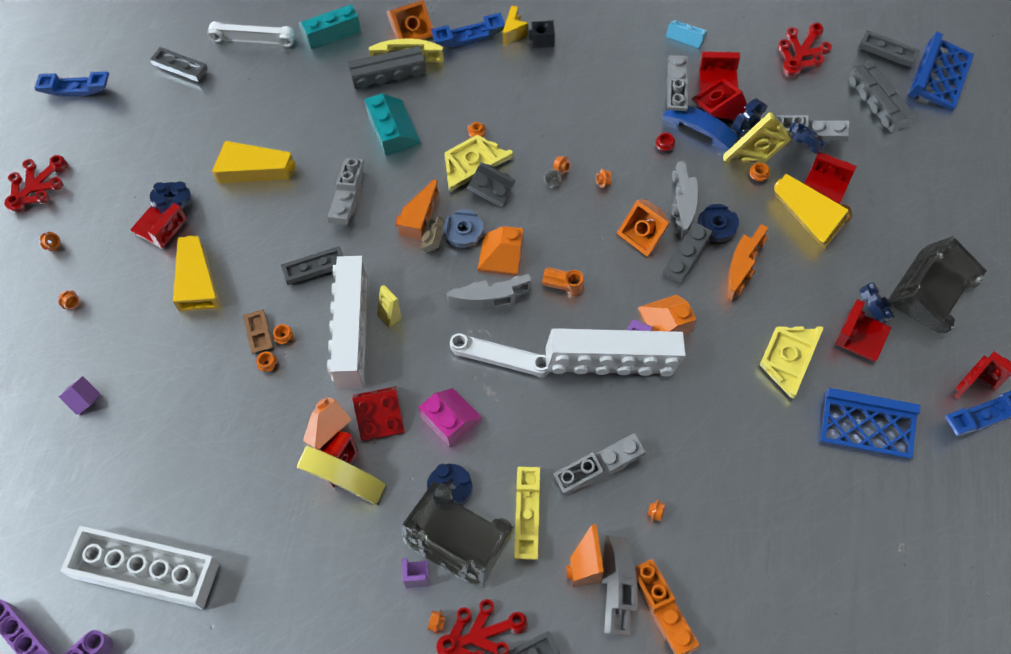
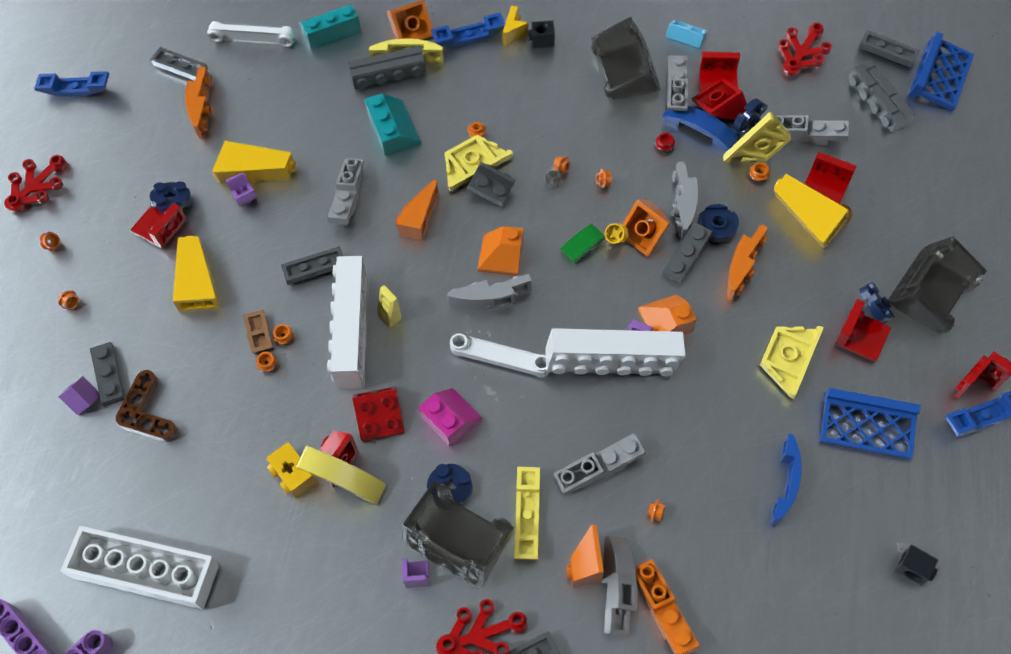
orange slope [303,397,352,450] -> none
dark tan plate [421,216,445,253] -> none
orange plate [427,610,446,634] -> none
sand blue plate [443,210,484,248] -> none
orange piece [542,267,584,296] -> none
dark blue plate [789,121,827,154] -> none
none -> dark grey plate [90,342,125,406]
none -> reddish brown beam [115,370,178,442]
none -> orange slope [185,67,212,139]
none -> medium lavender bracket [226,172,257,205]
none -> yellow brick [266,442,318,498]
none -> green slope [560,223,605,264]
none -> clear smoke windscreen [591,17,661,100]
none -> yellow wheel [604,223,629,244]
none -> blue slope [770,434,801,527]
none -> black brick [894,544,938,586]

